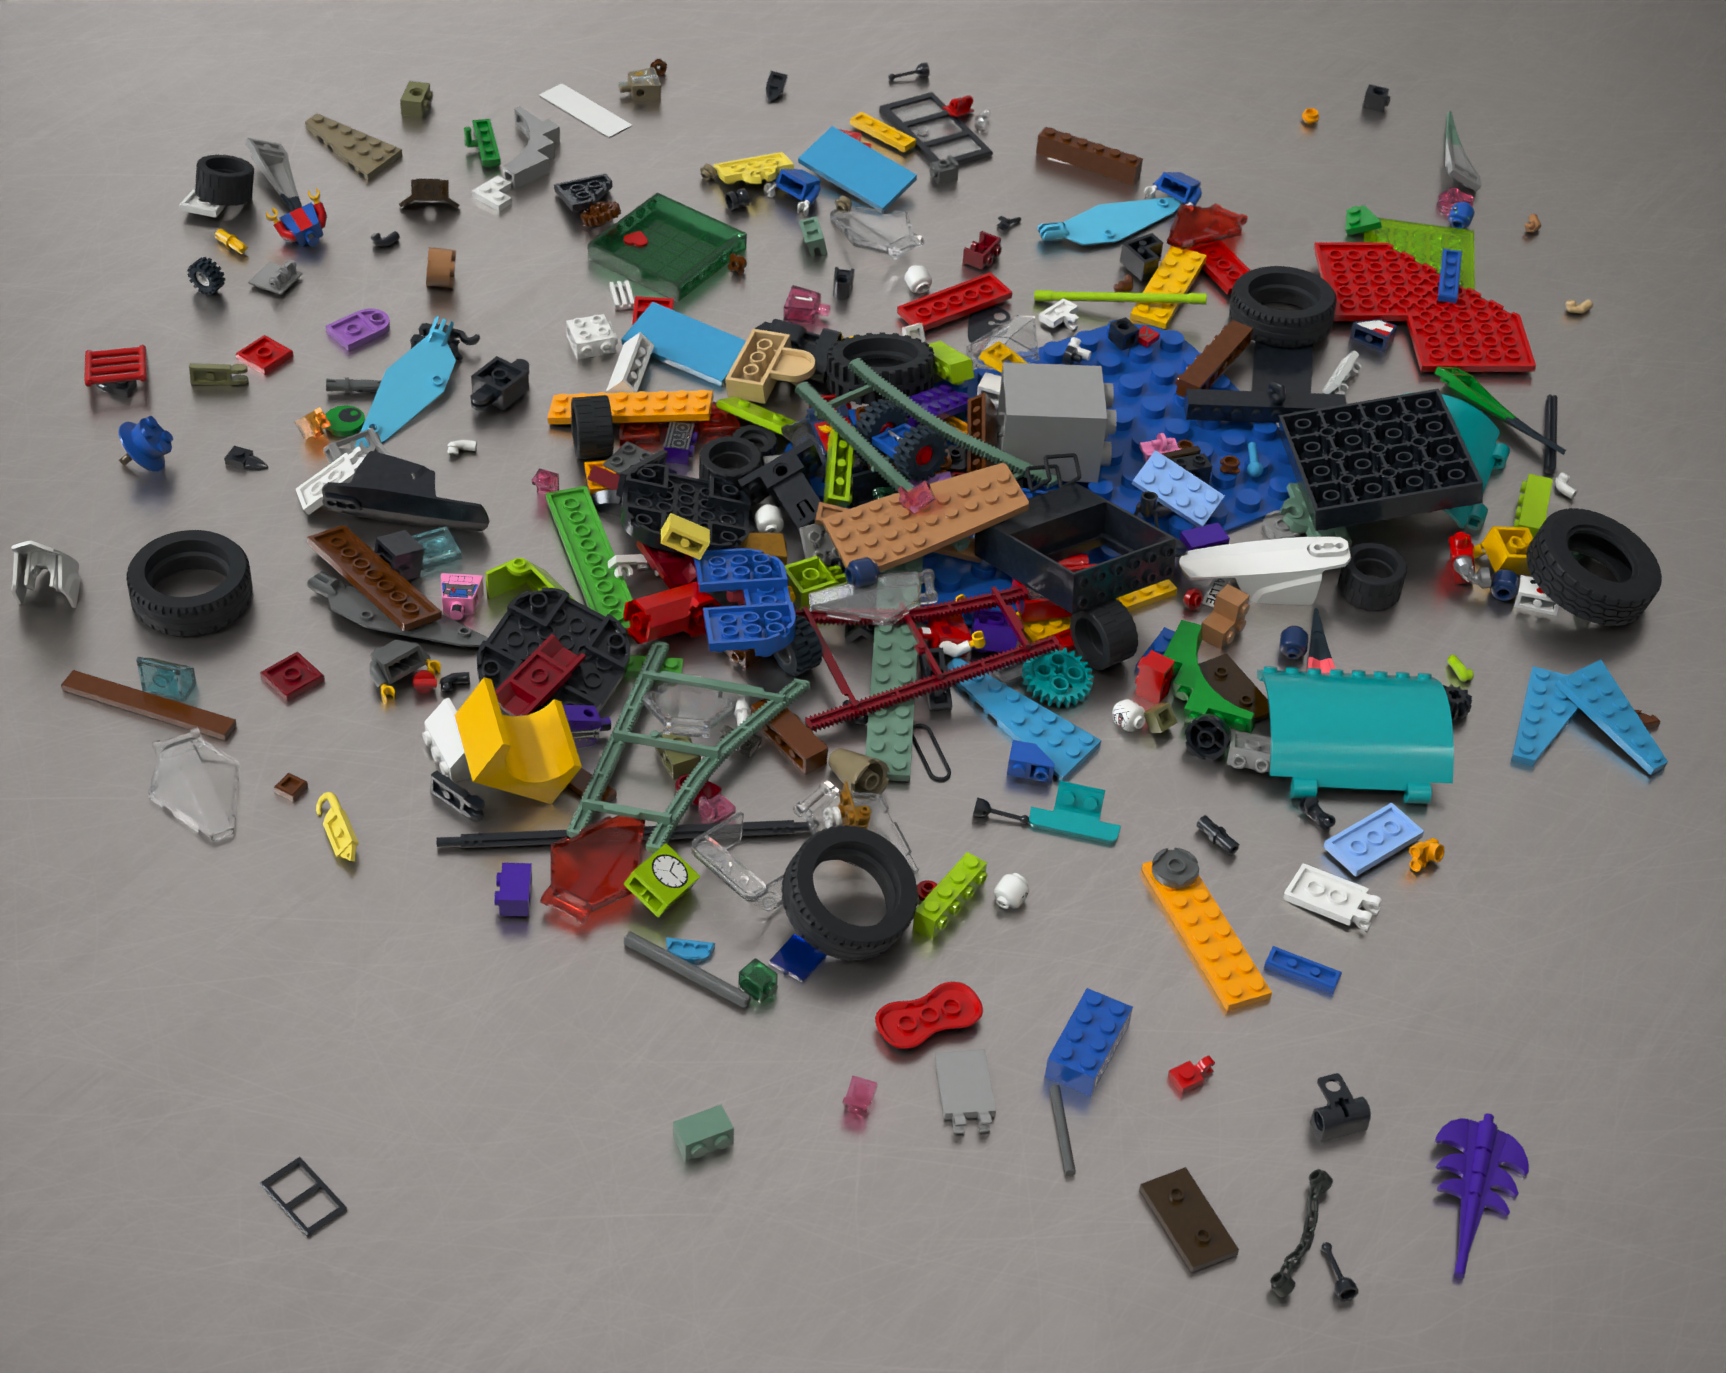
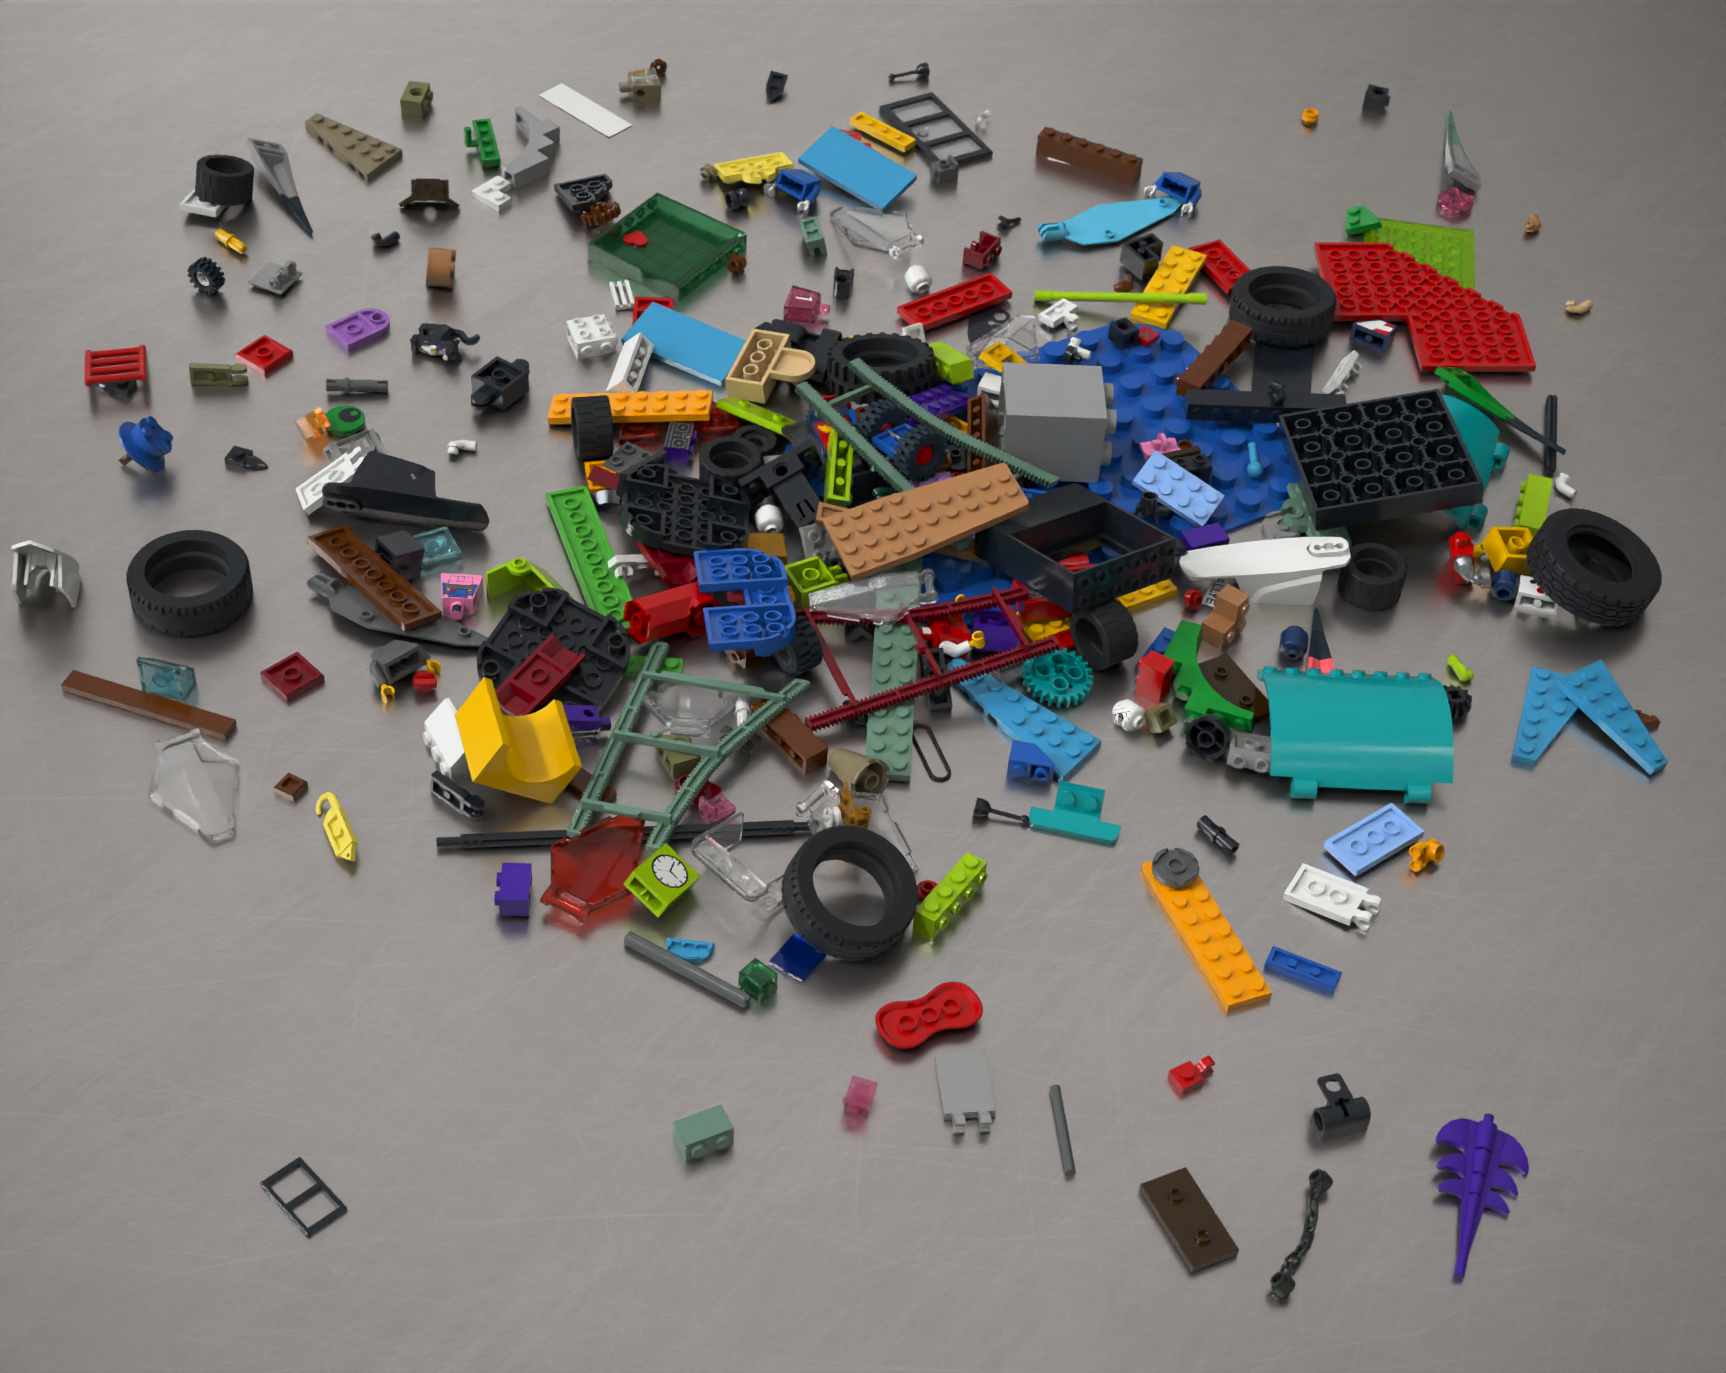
torso [266,188,327,246] -> none
medium azure wing [355,316,456,448] -> none
black arm [439,672,470,692] -> none
clear pink bracket [531,468,559,495] -> none
light yellow brick [661,513,710,560] -> none
dark tan plate [835,196,853,213] -> none
dark blue head [845,557,880,588] -> none
clear pink bracket [898,480,935,513] -> none
red hinge [943,95,975,117] -> none
white head [994,873,1029,909] -> none
black piece [1025,453,1082,492] -> none
blue brick [1044,988,1133,1097] -> none
clear red windscreen [1166,203,1248,250] -> none
reddish brown plate [1220,455,1240,474] -> none
black piece [1299,797,1336,829] -> none
black hinge [1321,1242,1359,1301] -> none
blue tile [1437,248,1462,303] -> none
blue head [1448,202,1475,230] -> none

